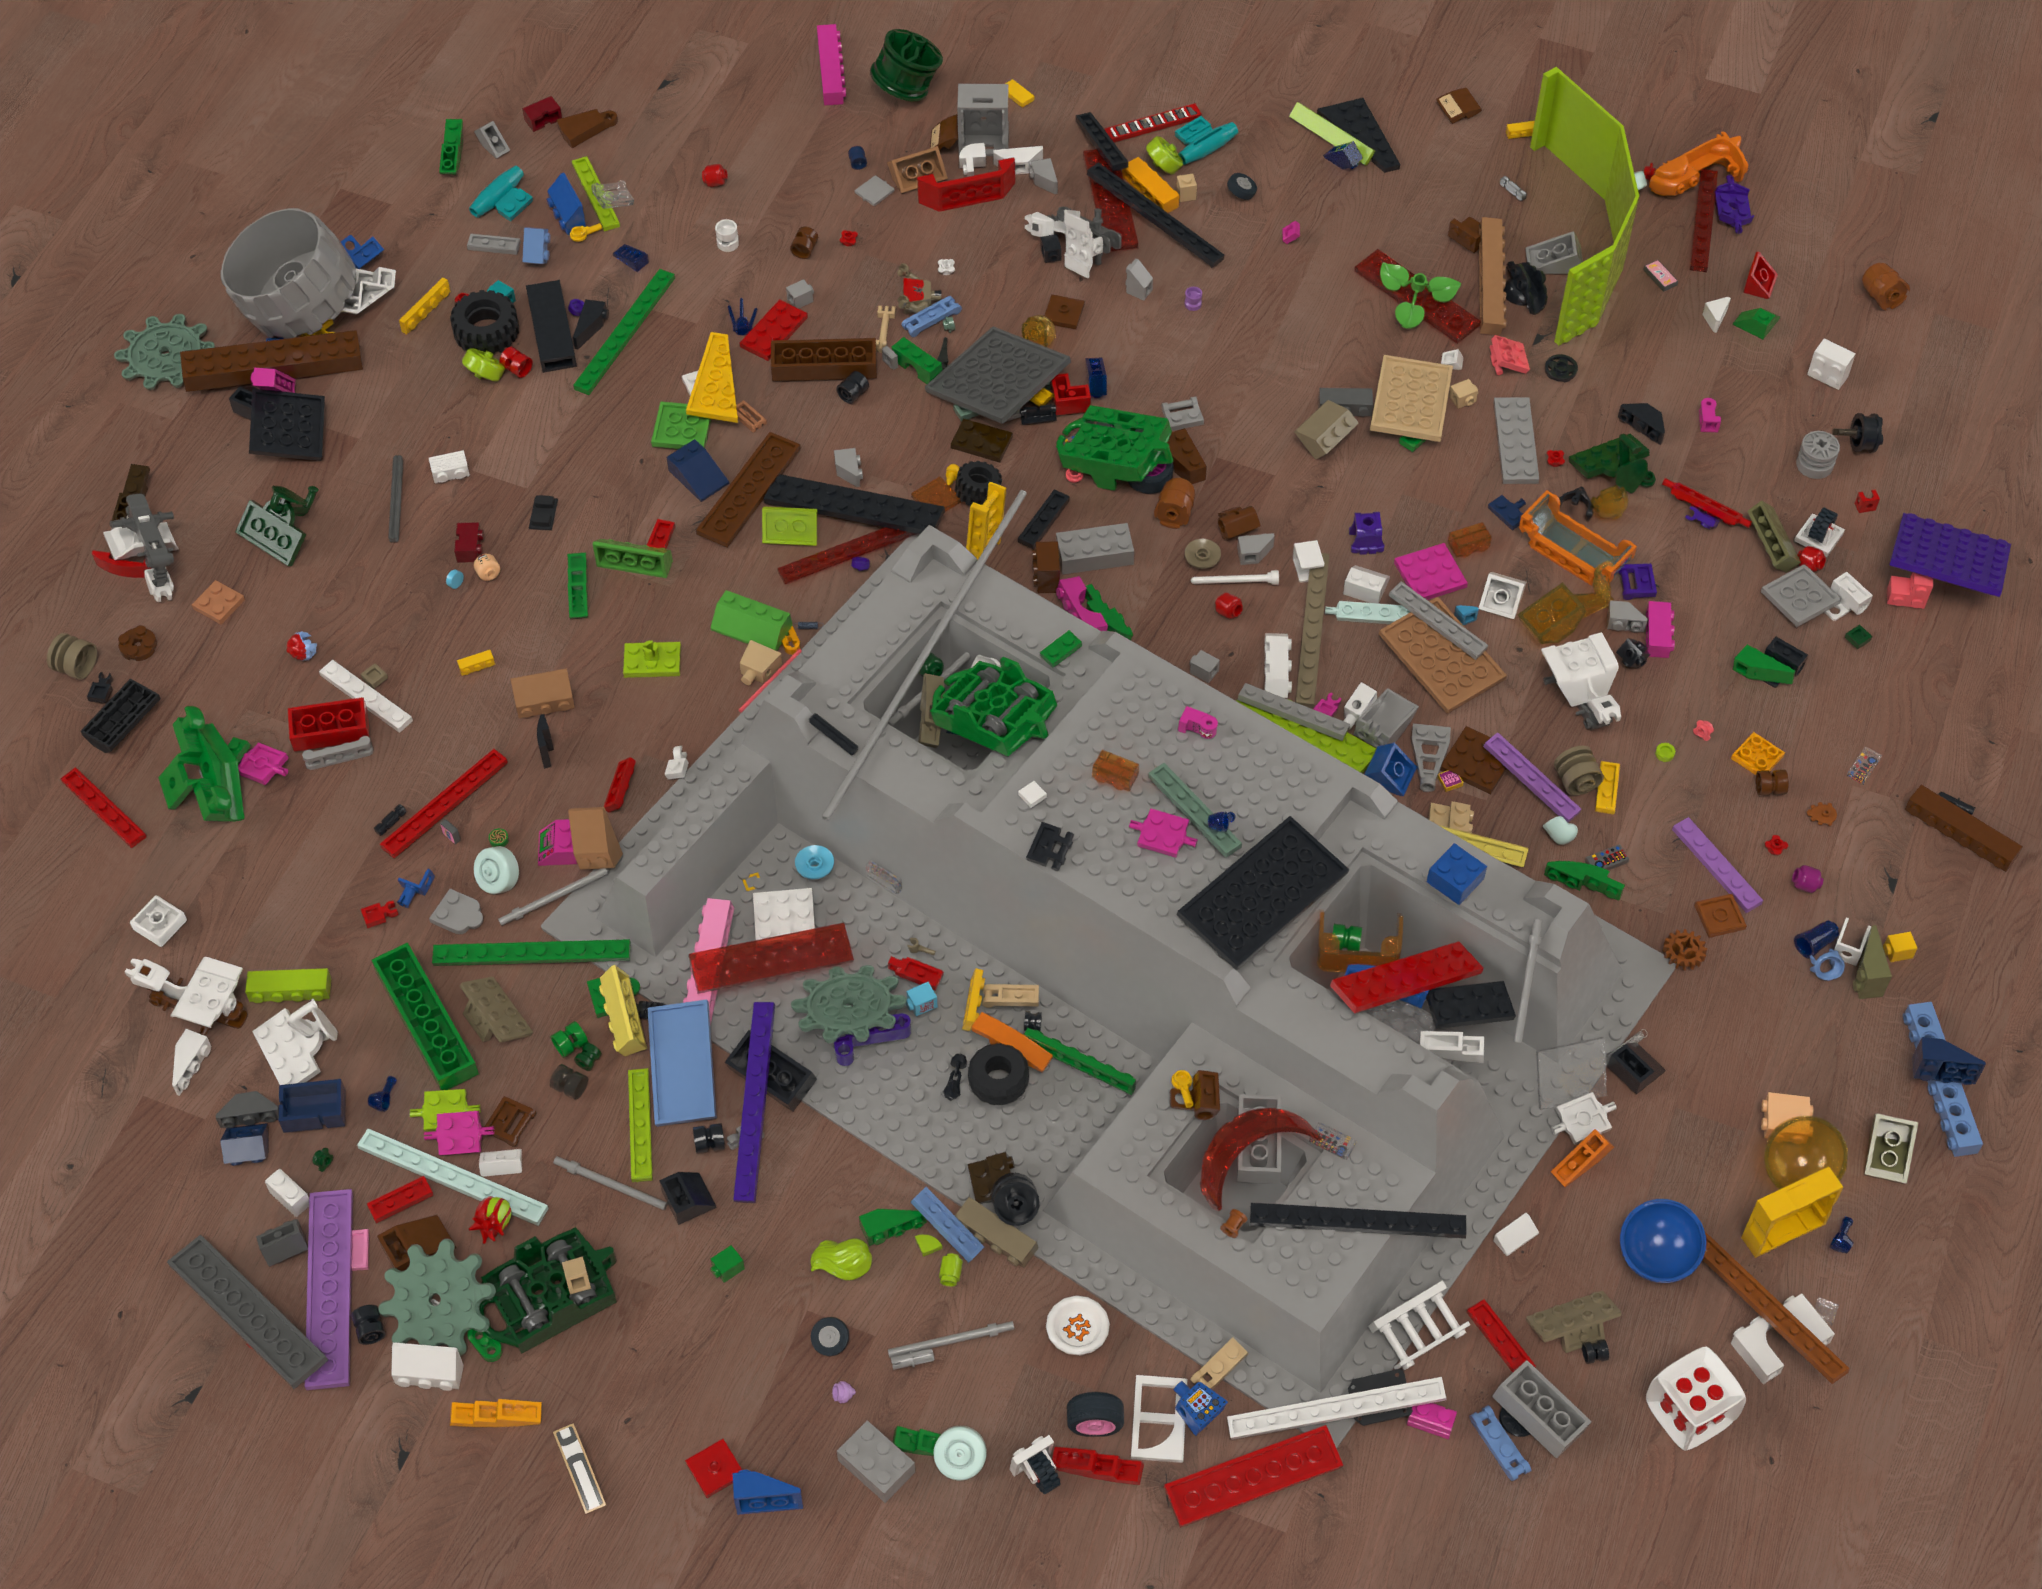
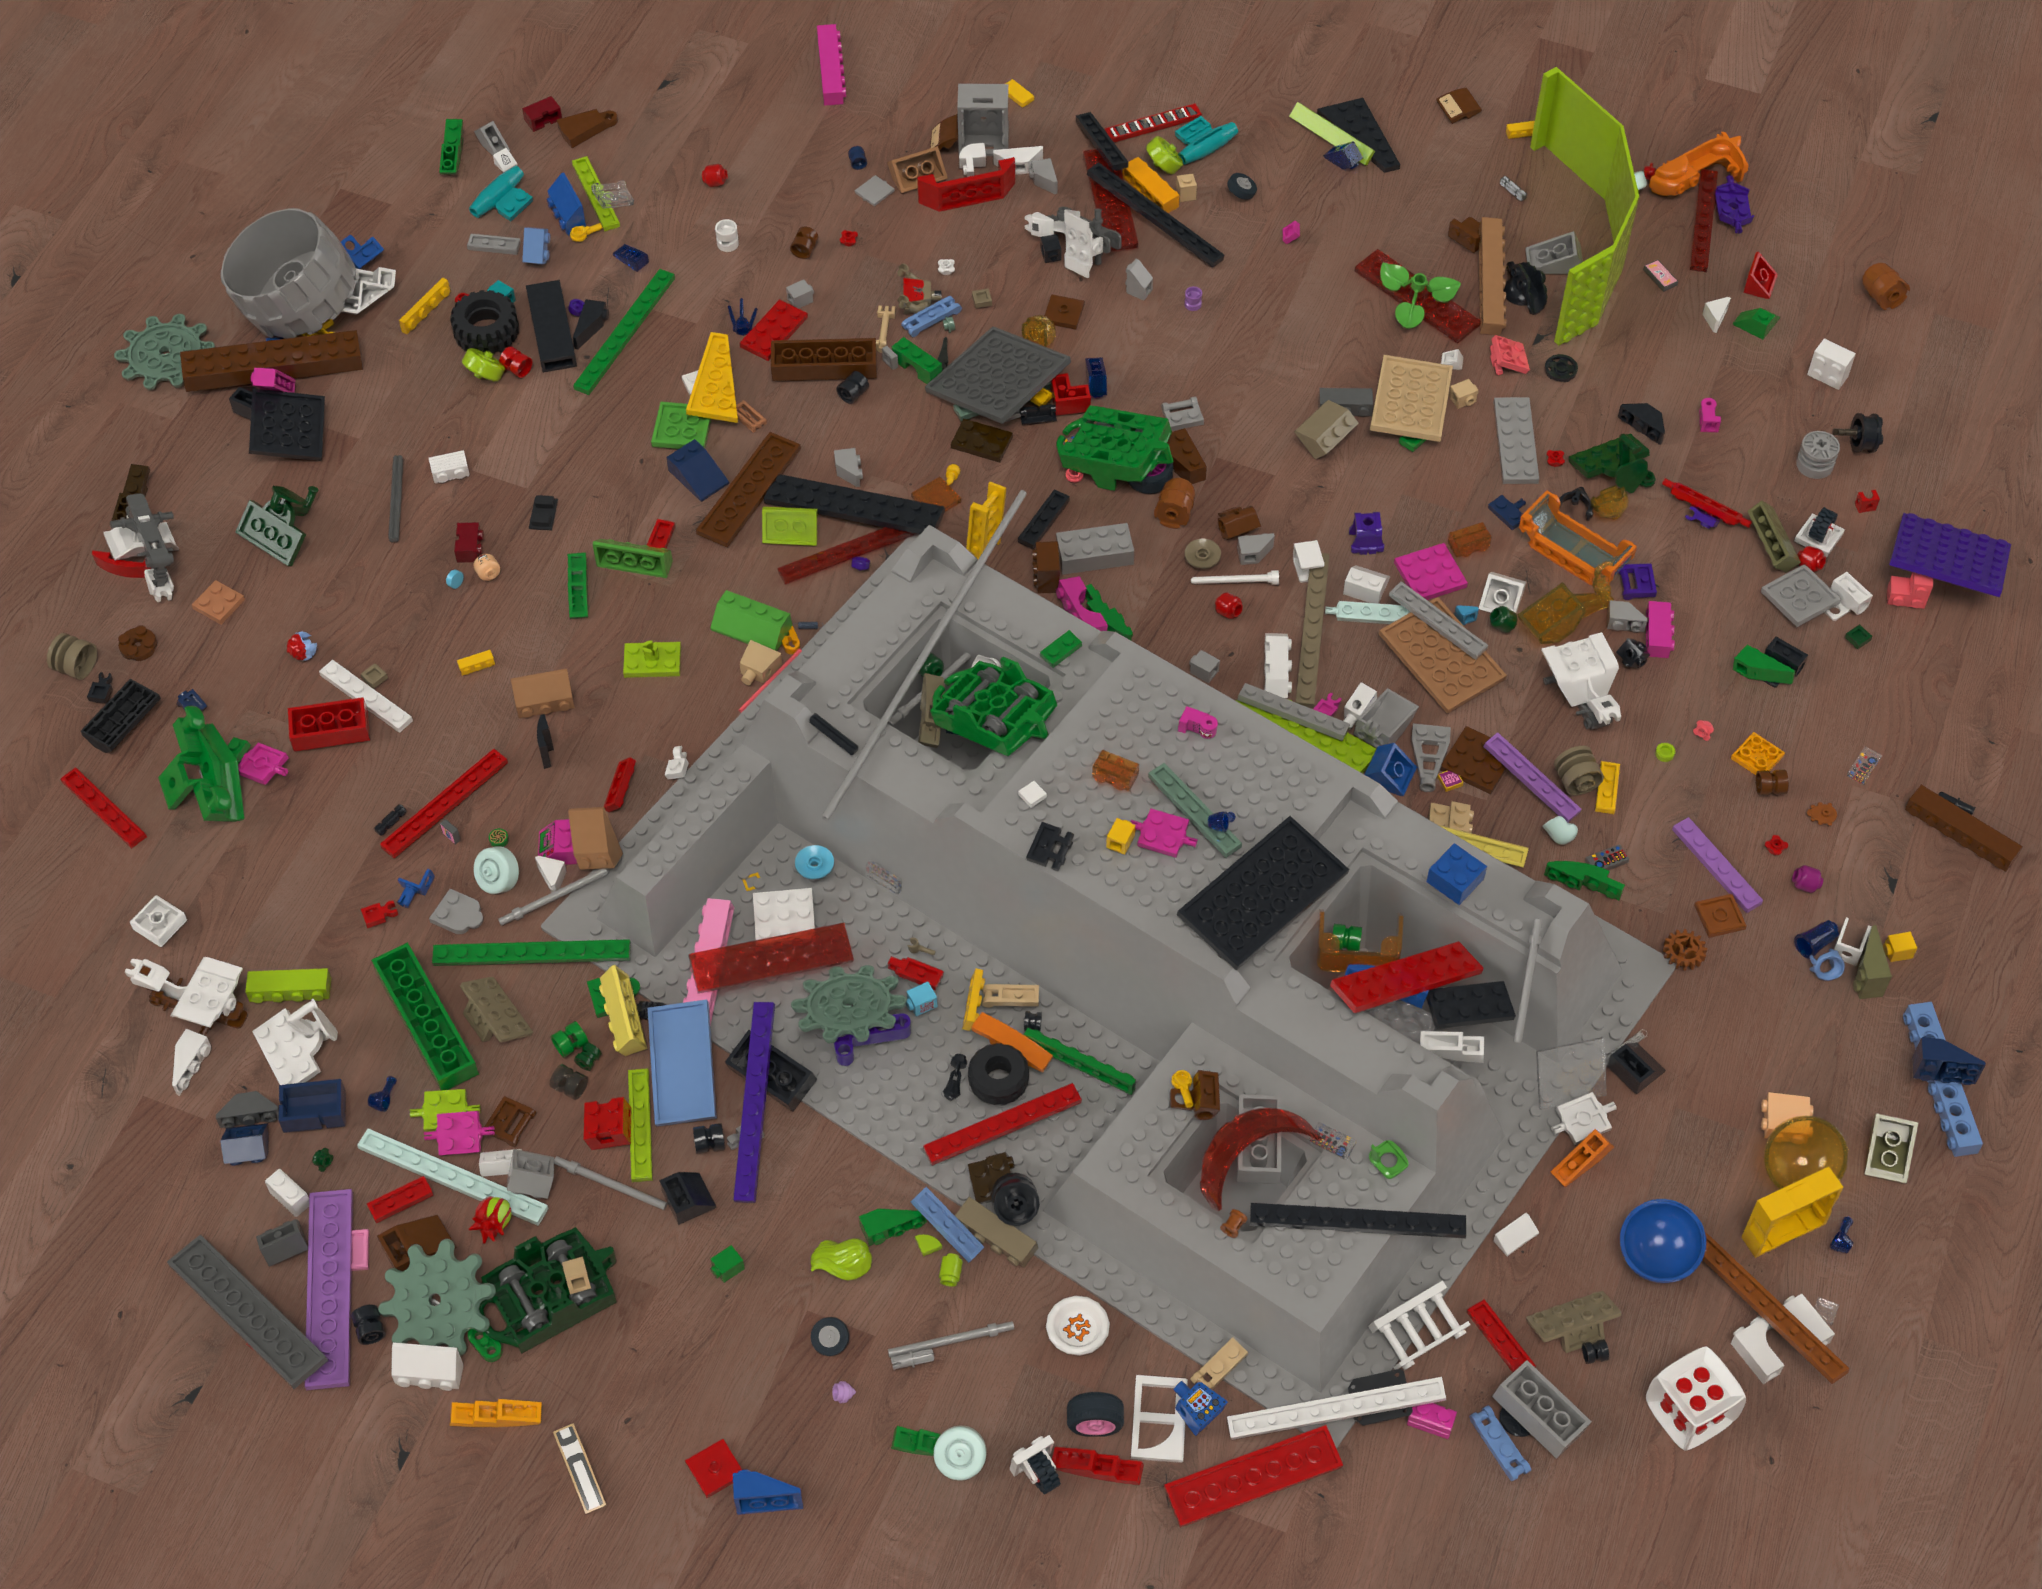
light grey plate [302,736,374,770] -> none
light grey brick [837,1421,915,1503] -> none
dark green wheel [870,29,943,101] -> none
black tyre [955,461,1002,505] -> none
none -> dark blue bracket [176,689,207,711]
none -> white slope [493,148,517,173]
none -> light grey slope [507,1149,554,1199]
none -> white slope [535,856,567,892]
none -> red piece [583,1097,632,1150]
none -> red plate [923,1083,1082,1166]
none -> dark tan plate [972,288,992,308]
none -> yellow brick [1106,818,1136,855]
none -> bright green piece [1369,1140,1409,1179]
none -> dark green head [1490,606,1518,633]

